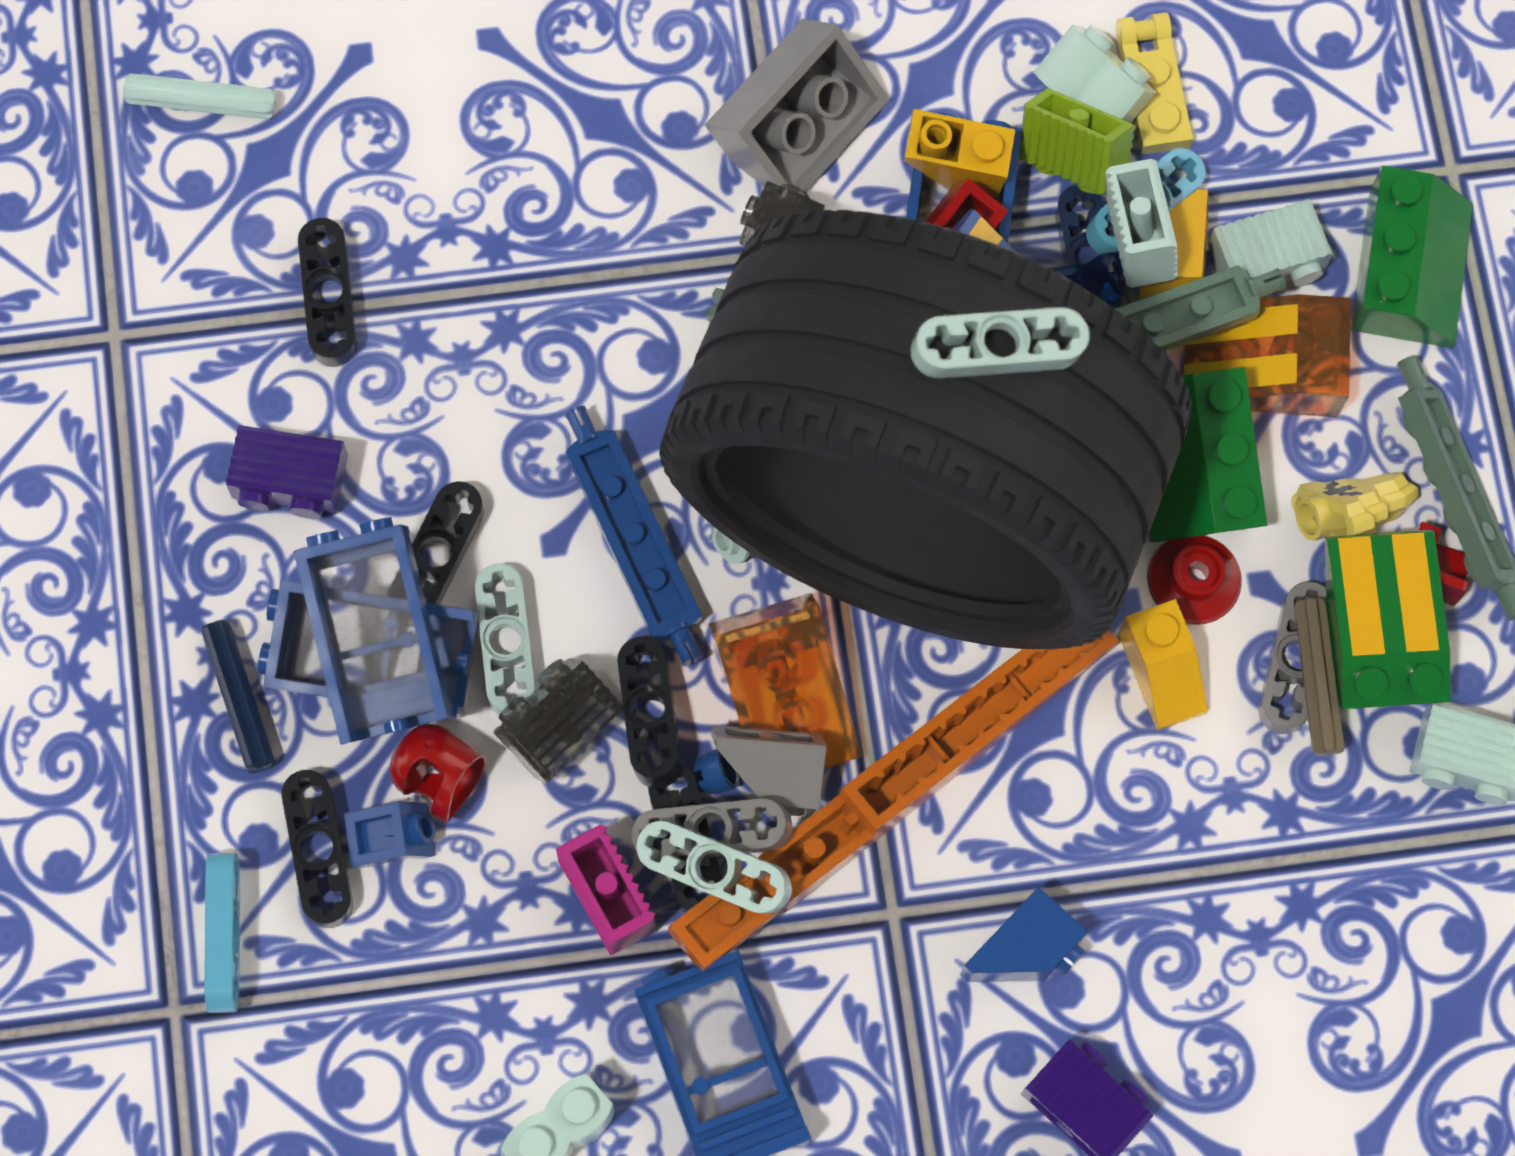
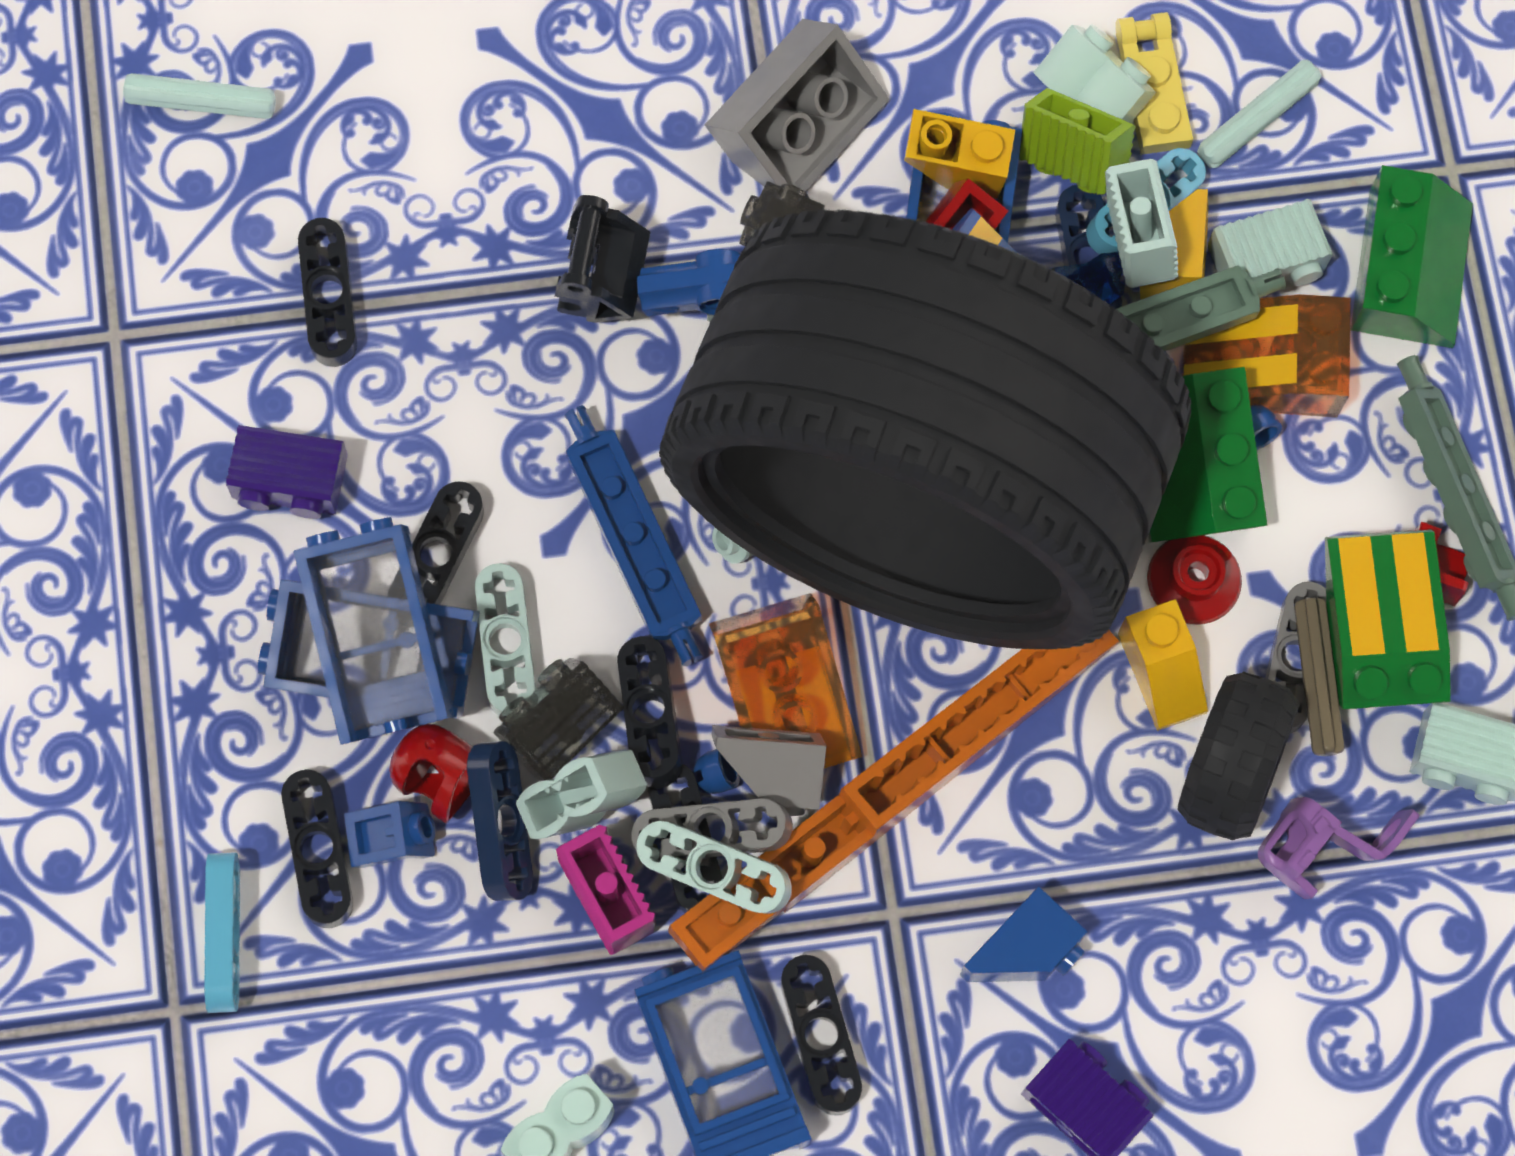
dark blue axle [201,620,275,773] -> none
light aqua beam [911,308,1089,378] -> none
light yellow rock [1291,473,1418,541] -> none
none -> dark blue beam [467,741,533,901]
none -> light aqua brick [516,749,647,839]
none -> black piece [554,195,651,323]
none -> blue piece [637,249,740,316]
none -> black beam [781,955,862,1115]
none -> black tyre [1177,672,1300,841]
none -> light aqua axle [1197,60,1321,168]
none -> blue hinge [1250,404,1282,450]
none -> medium lavender piece [1257,797,1420,899]

